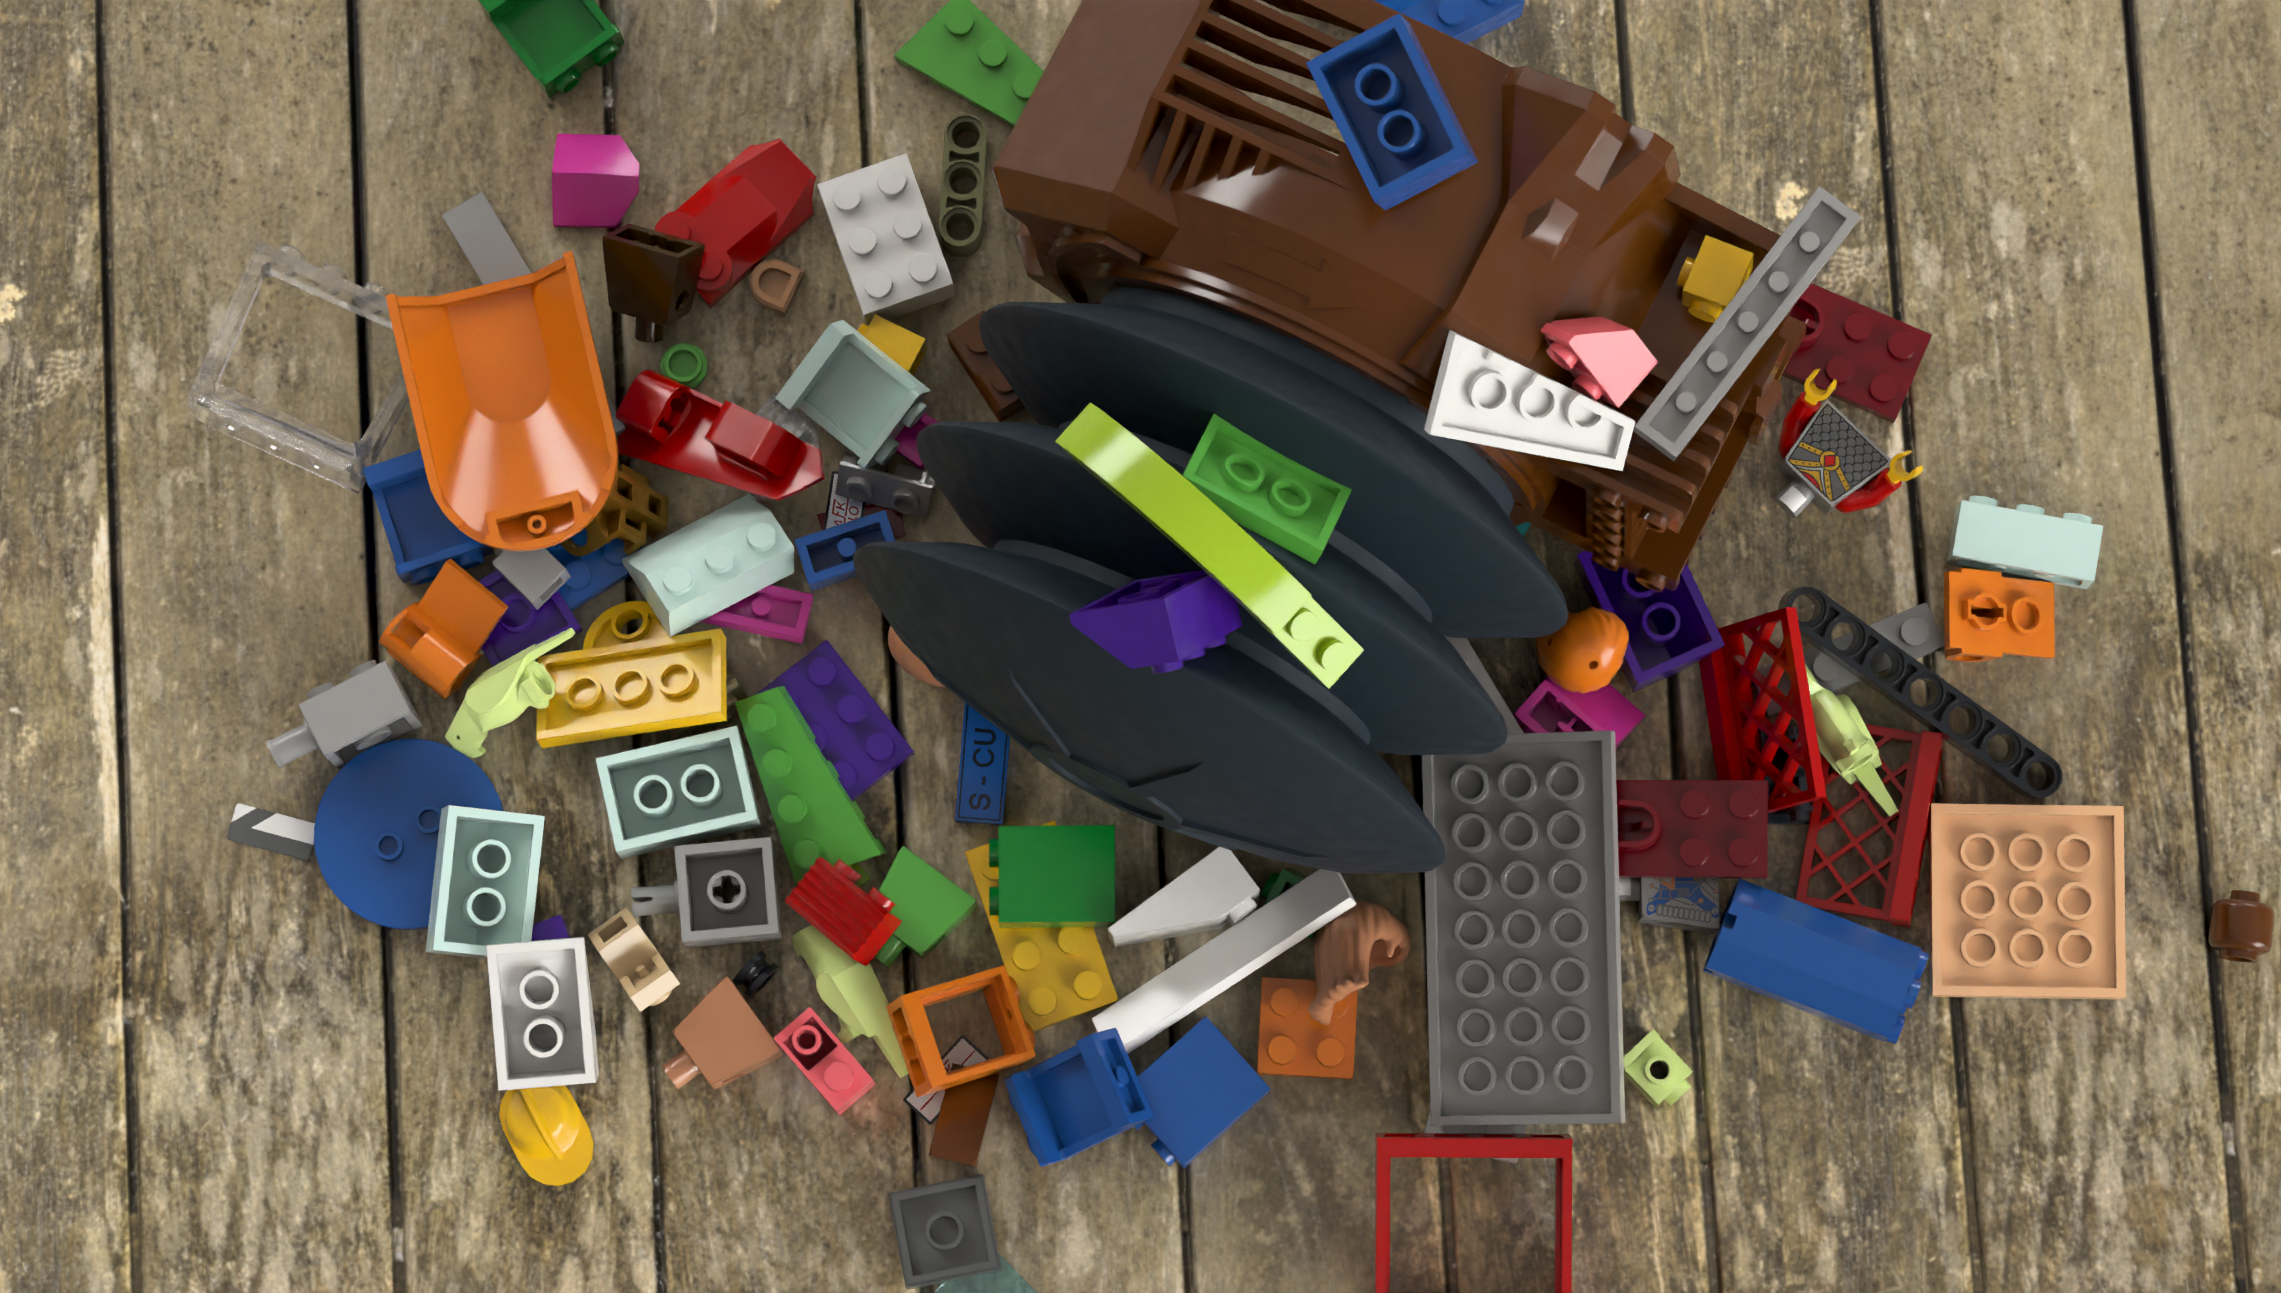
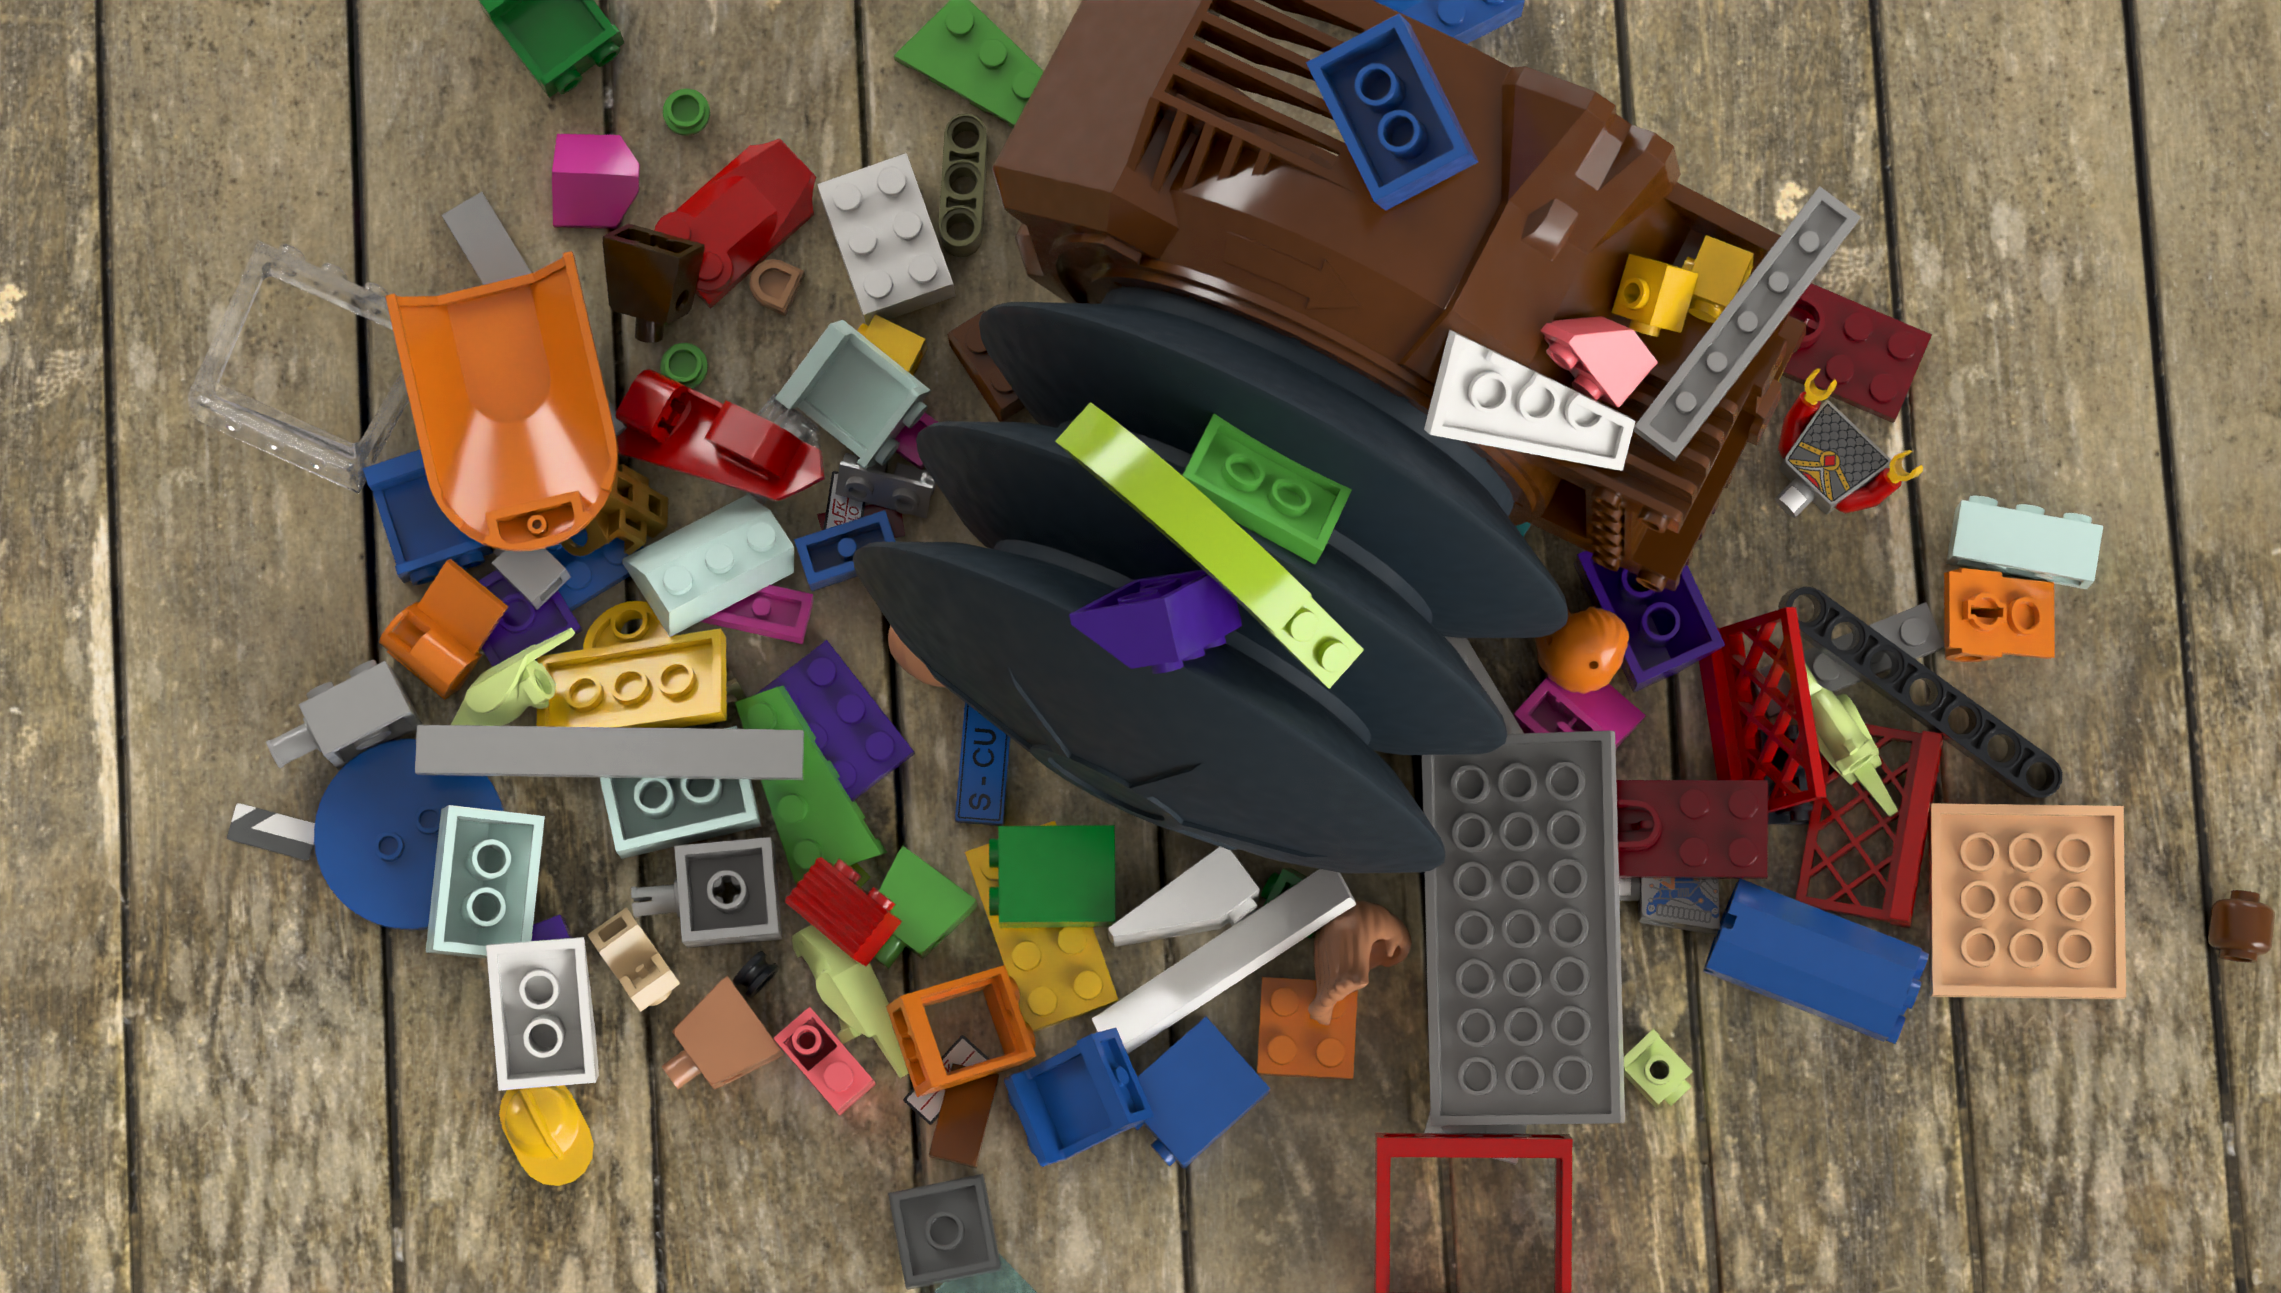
none -> light grey tile [415,725,804,780]
none -> bright green plate [663,89,710,136]
none -> yellow brick [1612,254,1699,337]

